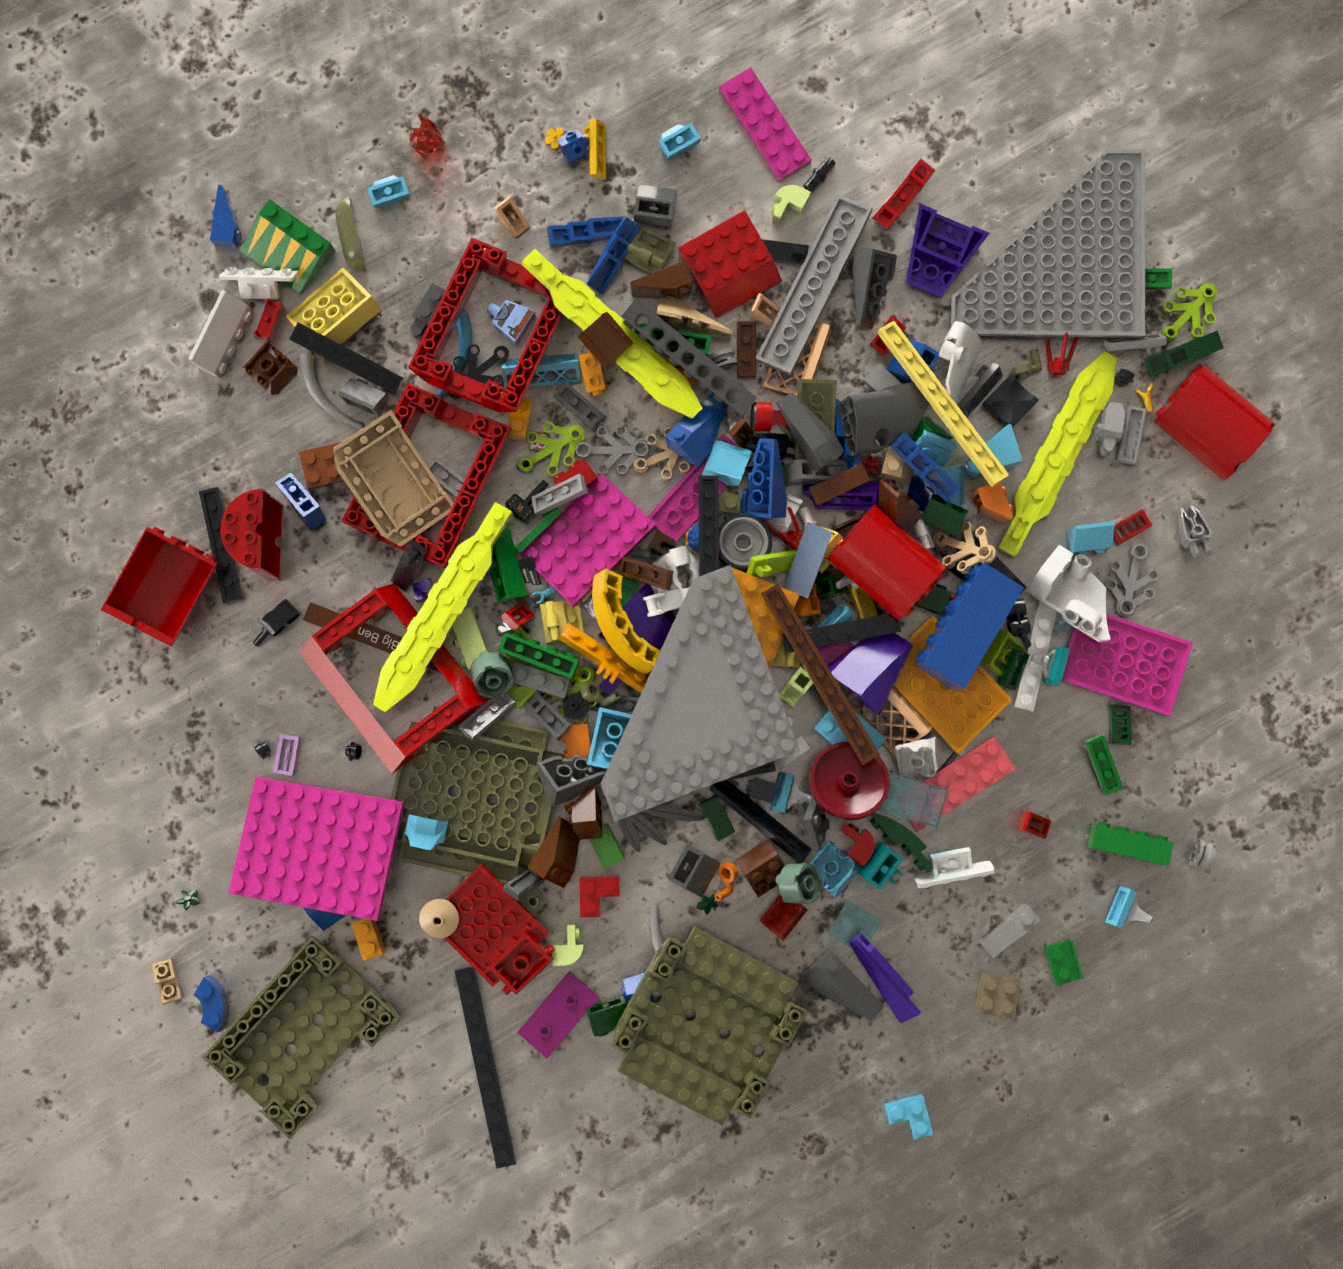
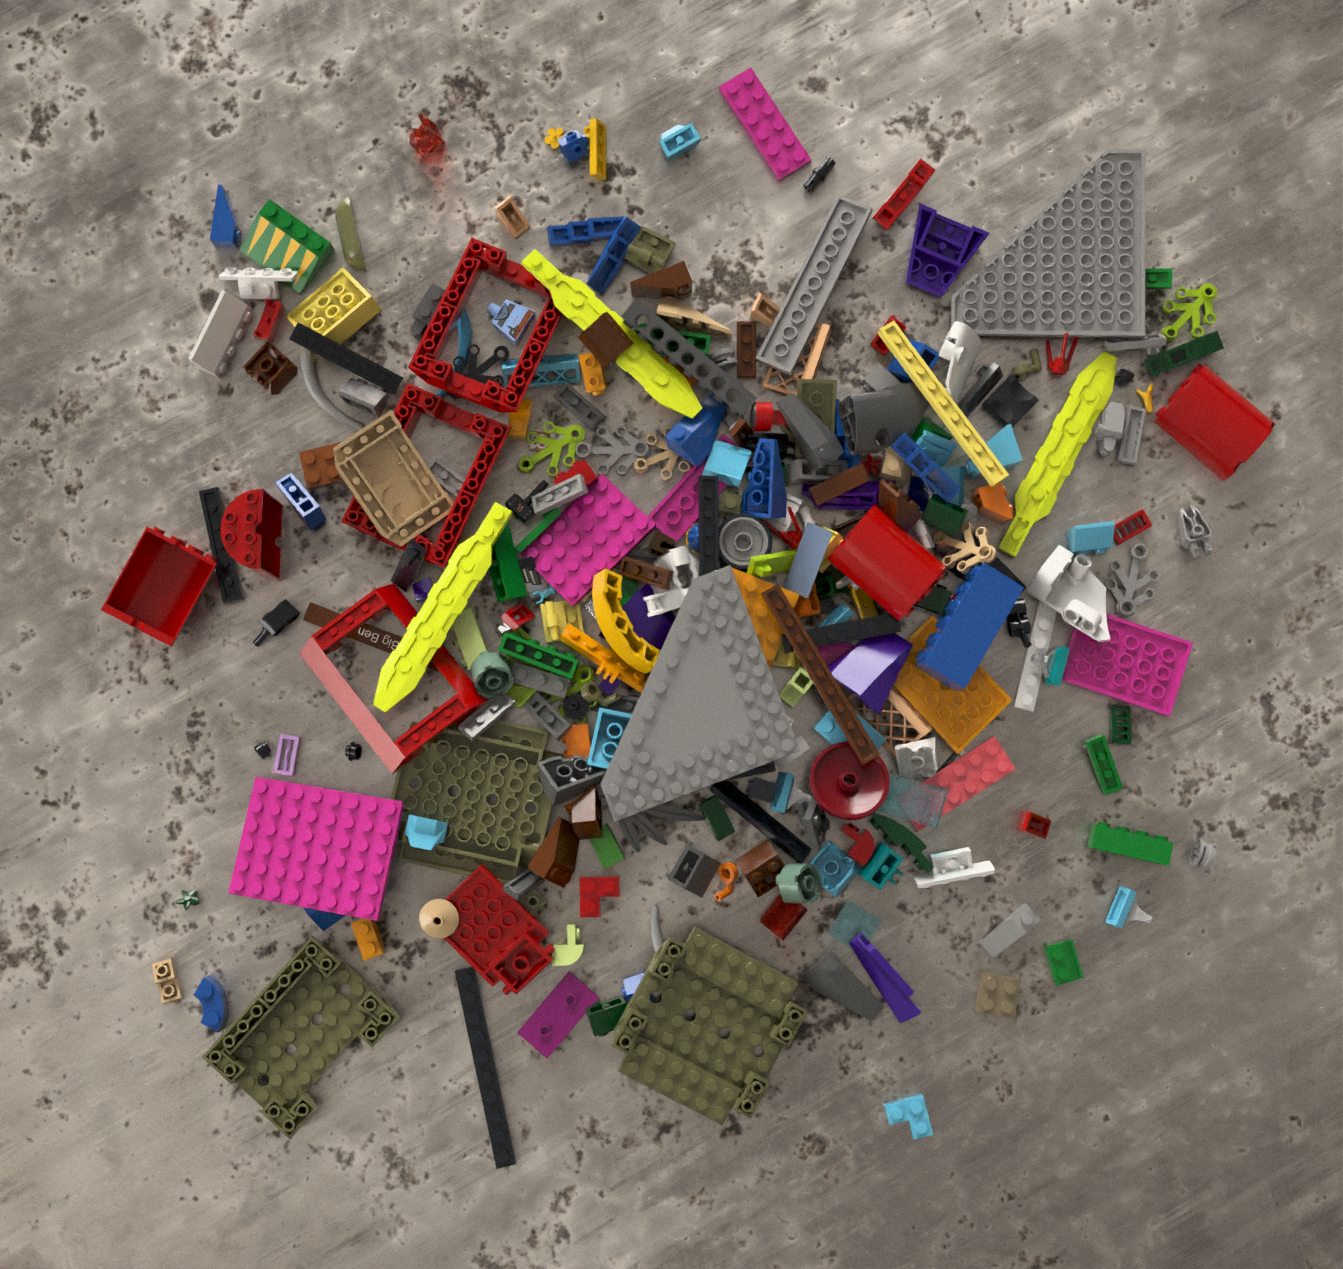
medium azure slope [367,175,410,208] -> none
dark grey slope [634,184,677,227] -> none
red slope [678,210,782,318] -> none
dark green plant [696,894,719,915] -> none
black hinge [762,239,809,265] -> none
yellowish green brick [771,185,811,224] -> none
dark grey wedge [853,248,897,329] -> none
lime slope [979,628,1027,678] -> none
dark green tile [998,648,1030,690] -> none
clear light blue plate [1053,619,1073,635] -> none

